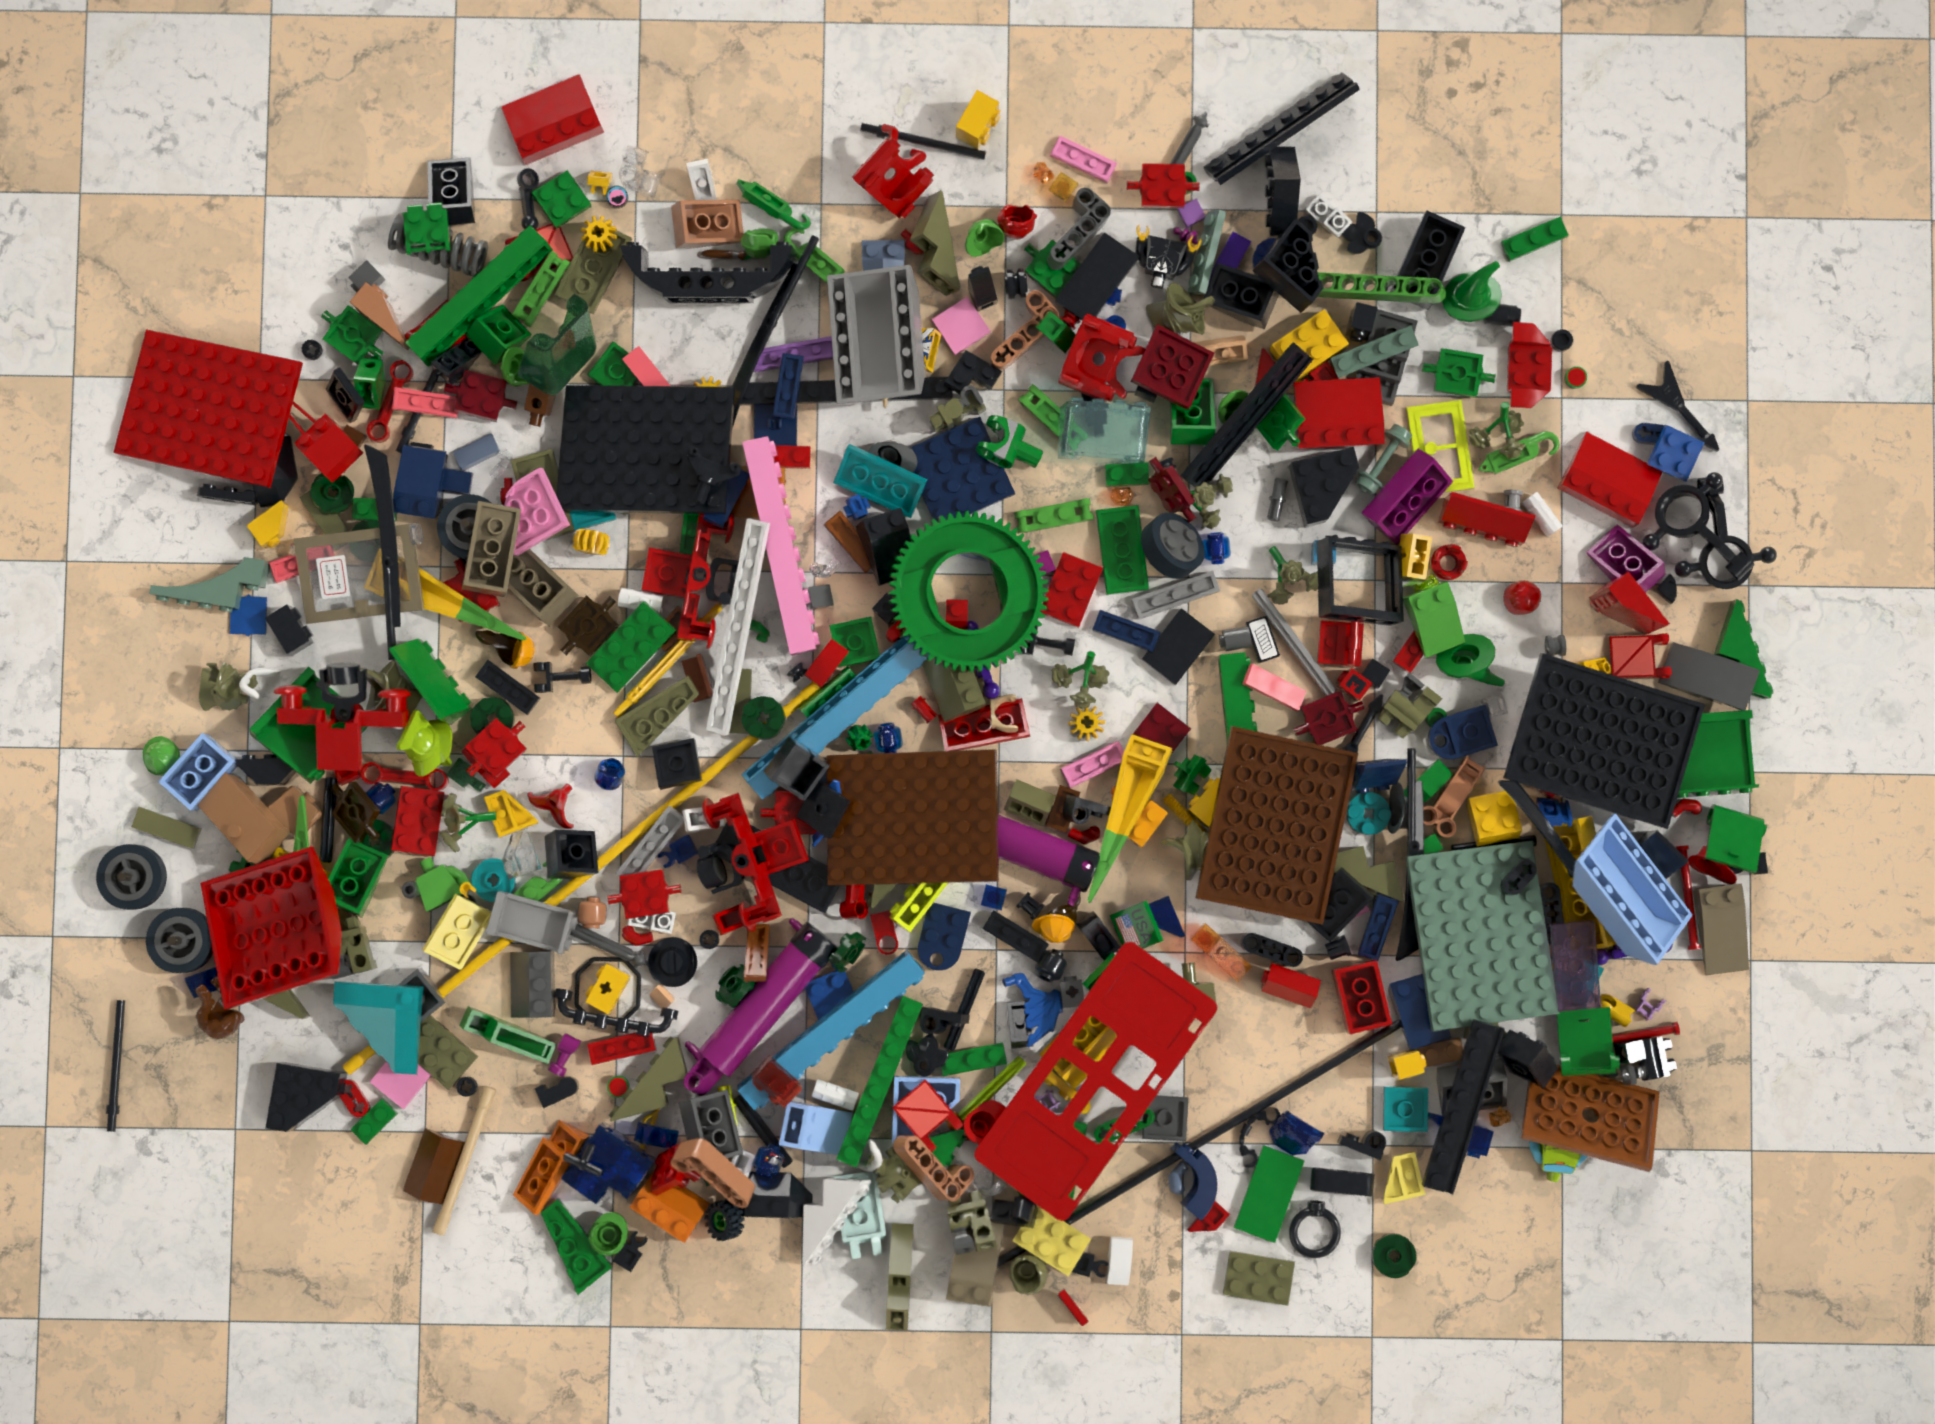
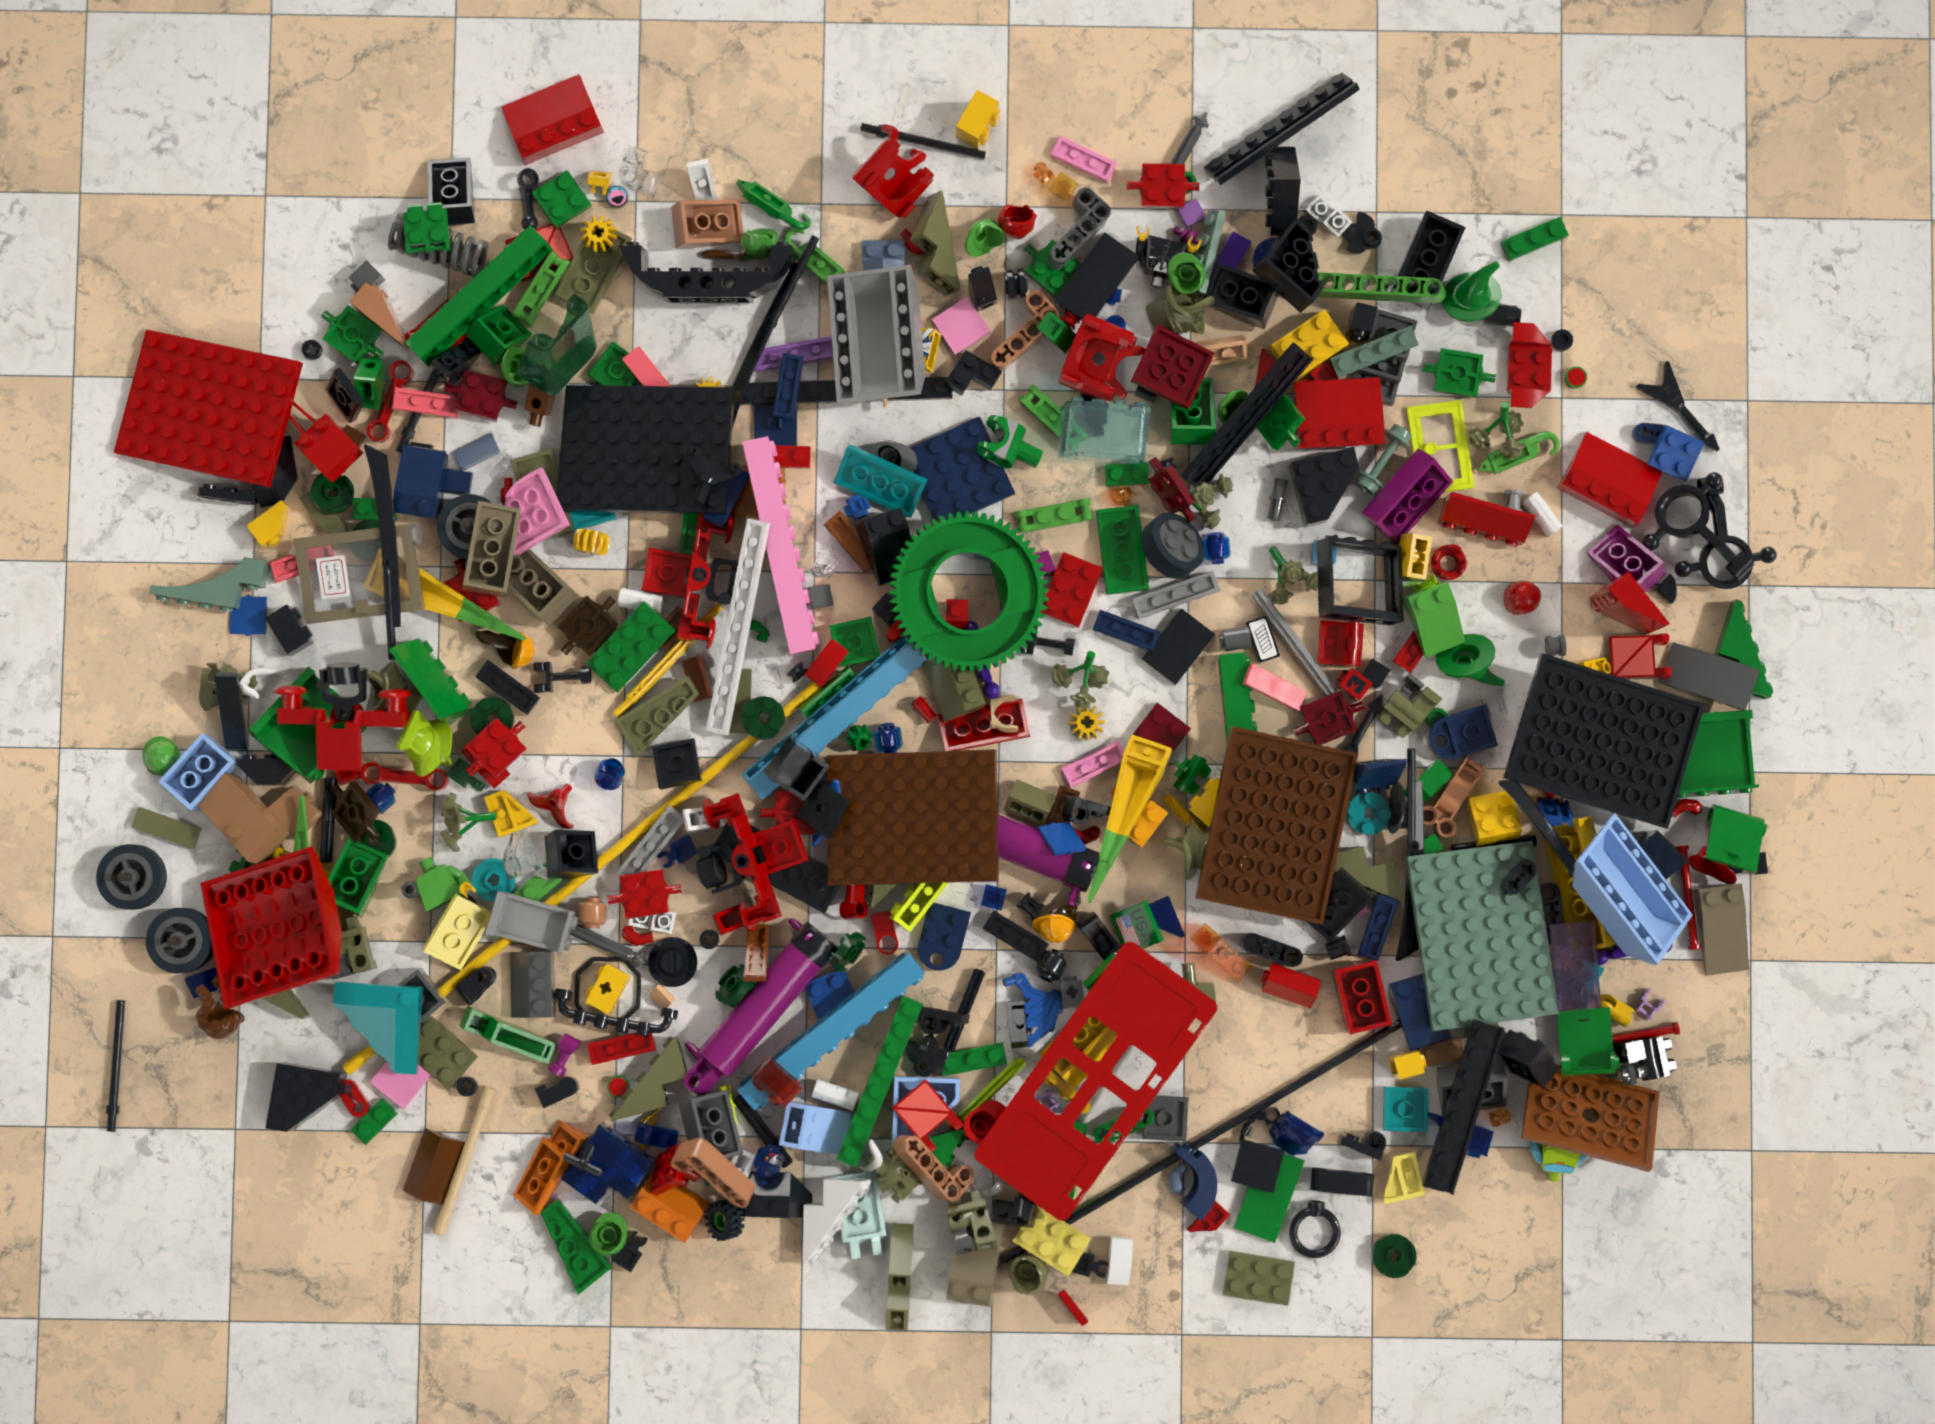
red plate [391,786,445,856] -> none
olive hips [929,385,986,433] -> none
none -> black tile [214,672,249,750]
none -> black piece [455,966,497,1006]
none -> blue piece [1037,822,1086,856]
none -> bright green piece [1168,252,1206,294]
none -> black tile [1231,1139,1284,1193]

